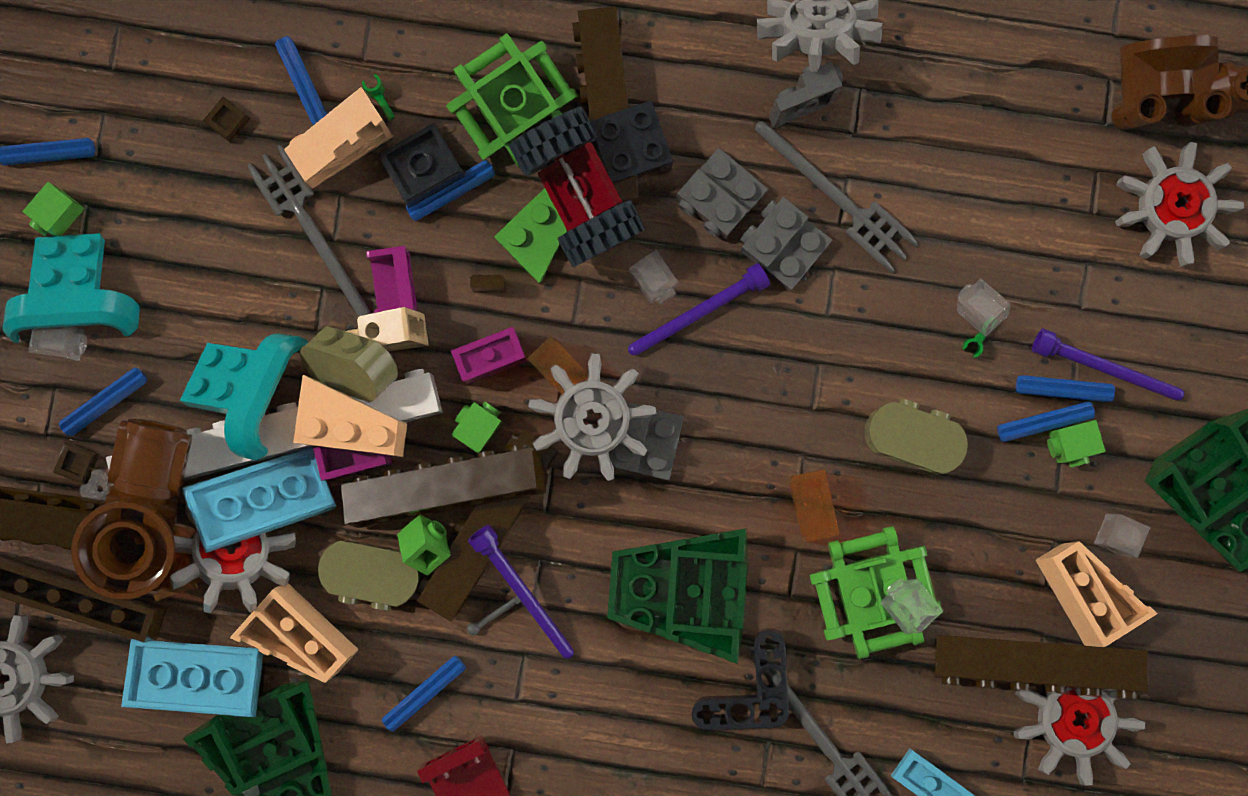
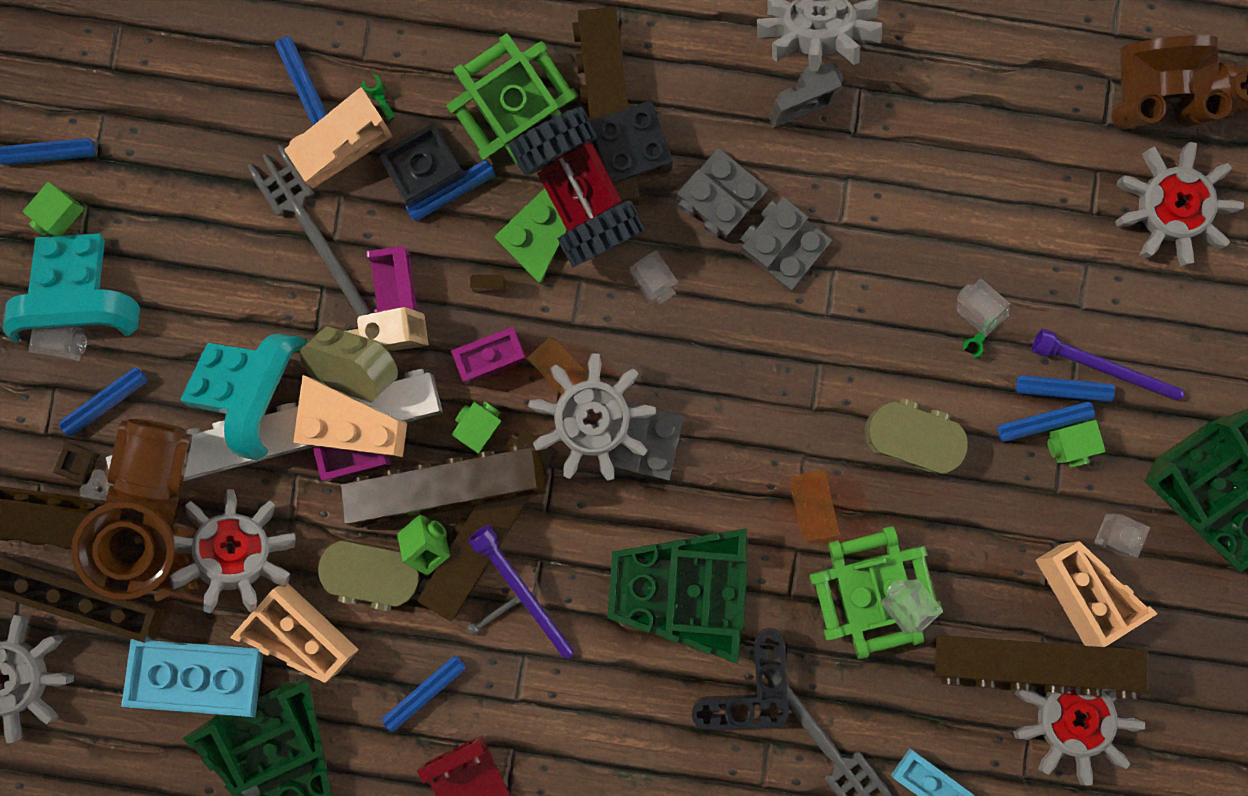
medium azure tile [182,447,336,553] -> none
dark brown tile [203,96,250,143] -> none
dark purple piece [628,263,771,356] -> none
dark grey piece [755,121,918,273] -> none

